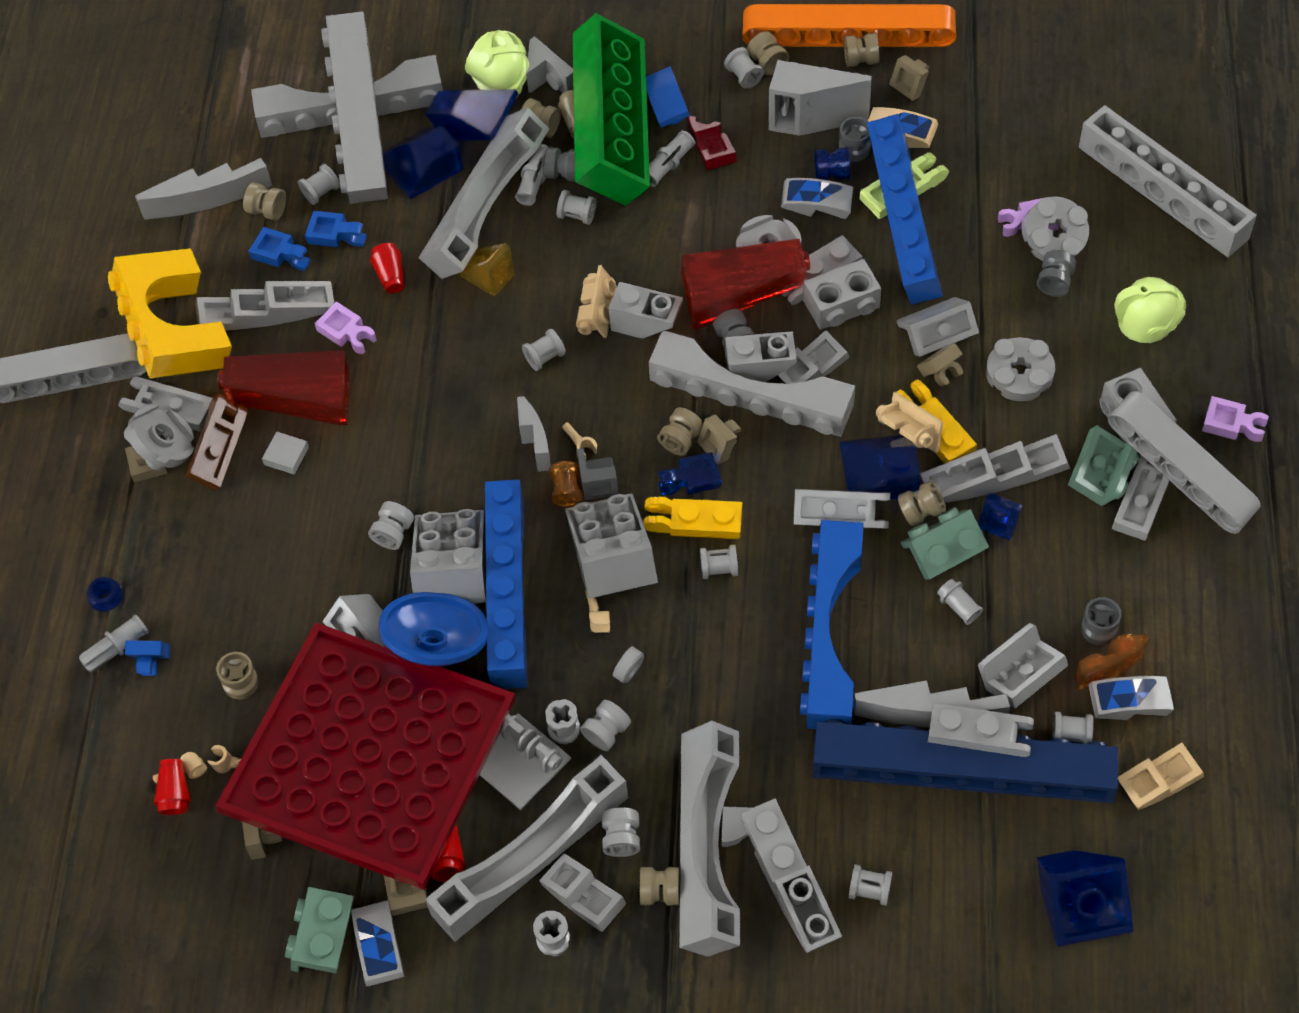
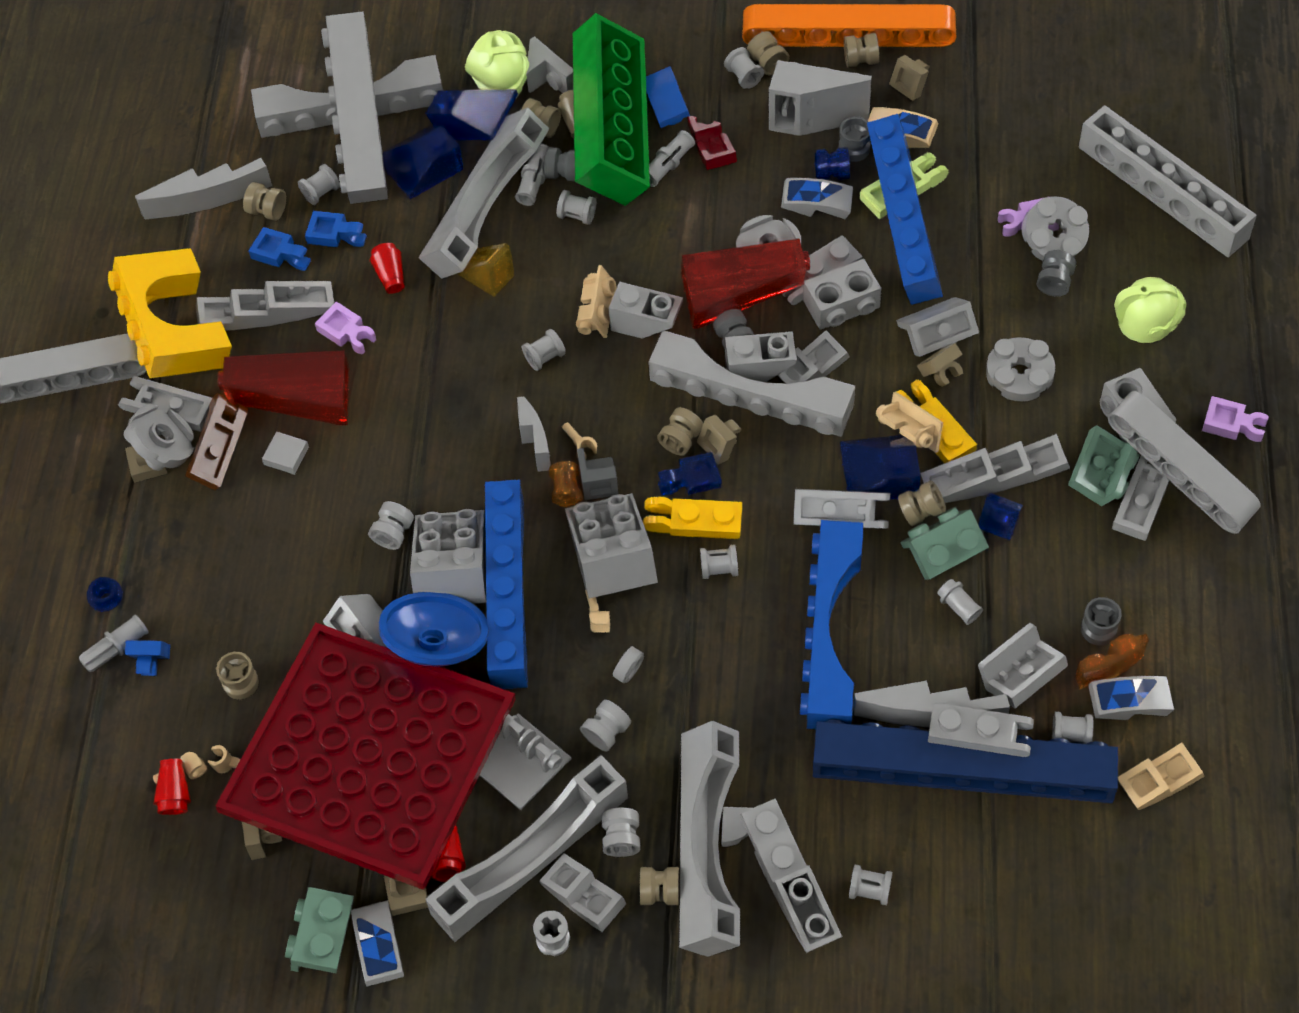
light grey bush [545,699,580,744] -> none
clear blue slope [1037,850,1133,946] -> none

